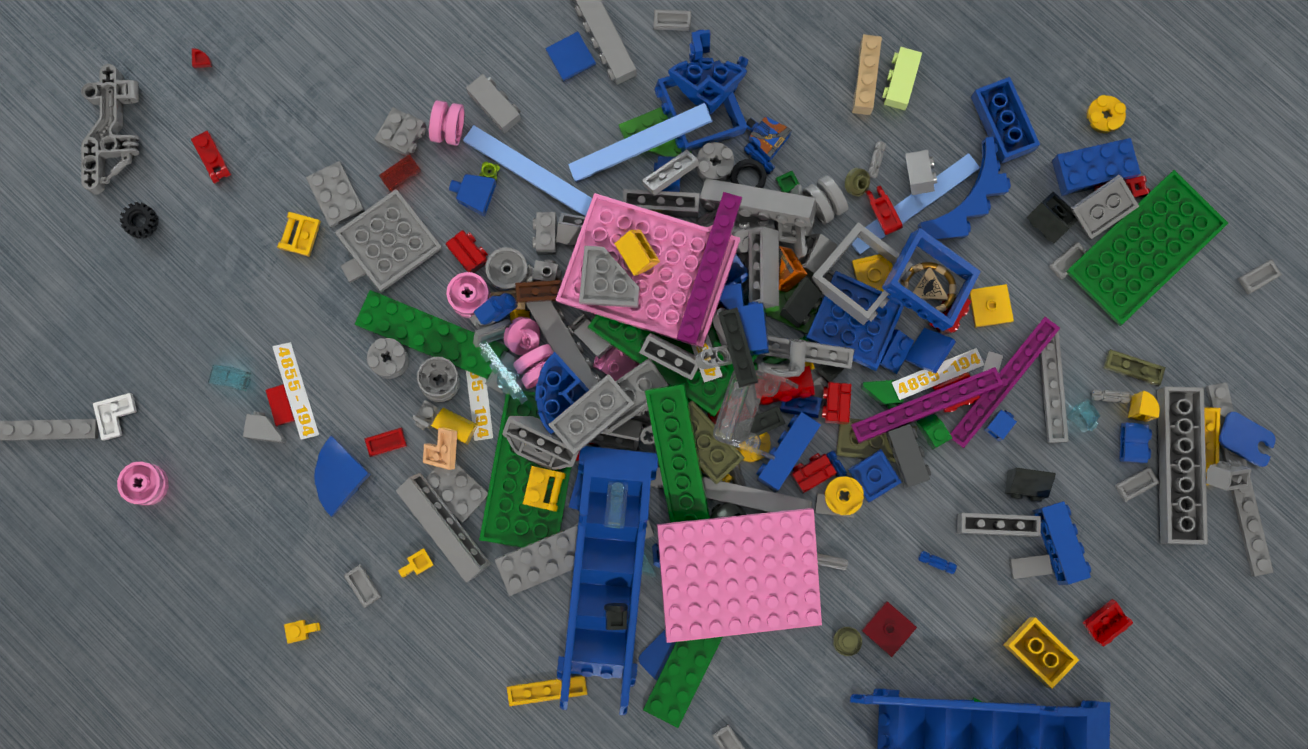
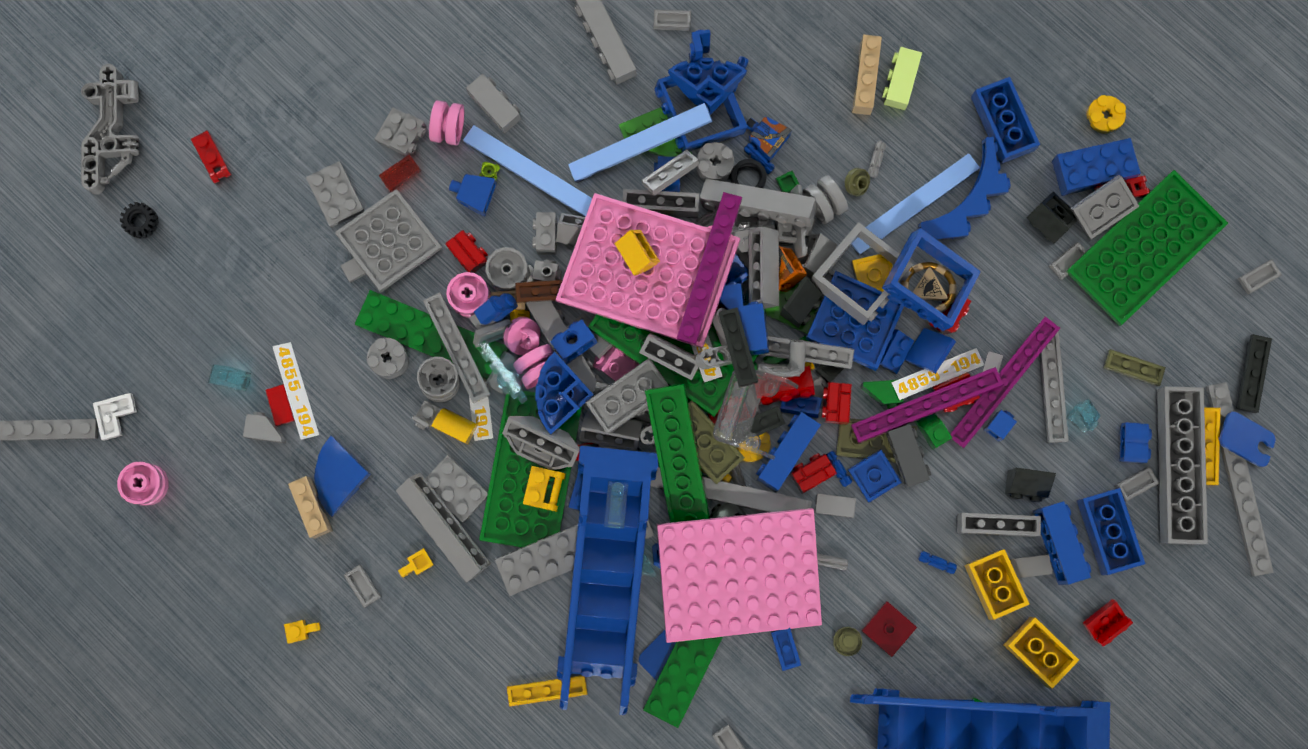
red tile [192,48,212,68] -> none
yellow plate [277,212,321,257] -> none
red tile [364,427,407,457] -> none
light nougat plate [423,428,457,470] -> none
blue tile [545,31,596,81] -> none
light grey plate [548,374,634,455] -> none
light grey plate [579,246,640,308] -> none
pearl dark grey tile [604,603,628,630] -> none
yellow plate [824,476,864,515] -> none
red hinge [865,185,903,235] -> none
light grey brick [905,150,937,195] -> none
yellow plate [969,284,1014,328] -> none
light grey axle [1091,389,1131,403] -> none
yellow brick [1127,391,1160,422] -> none
light grey brick [1206,460,1252,491] -> none
none -> tan arch [288,476,333,539]
none -> light grey plate [423,292,491,404]
none -> blue brick [550,319,598,365]
none -> blue plate [771,628,801,671]
none -> yellow brick [964,549,1029,620]
none -> blue brick [1076,488,1145,575]
none -> pearl dark grey plate [1237,334,1272,413]

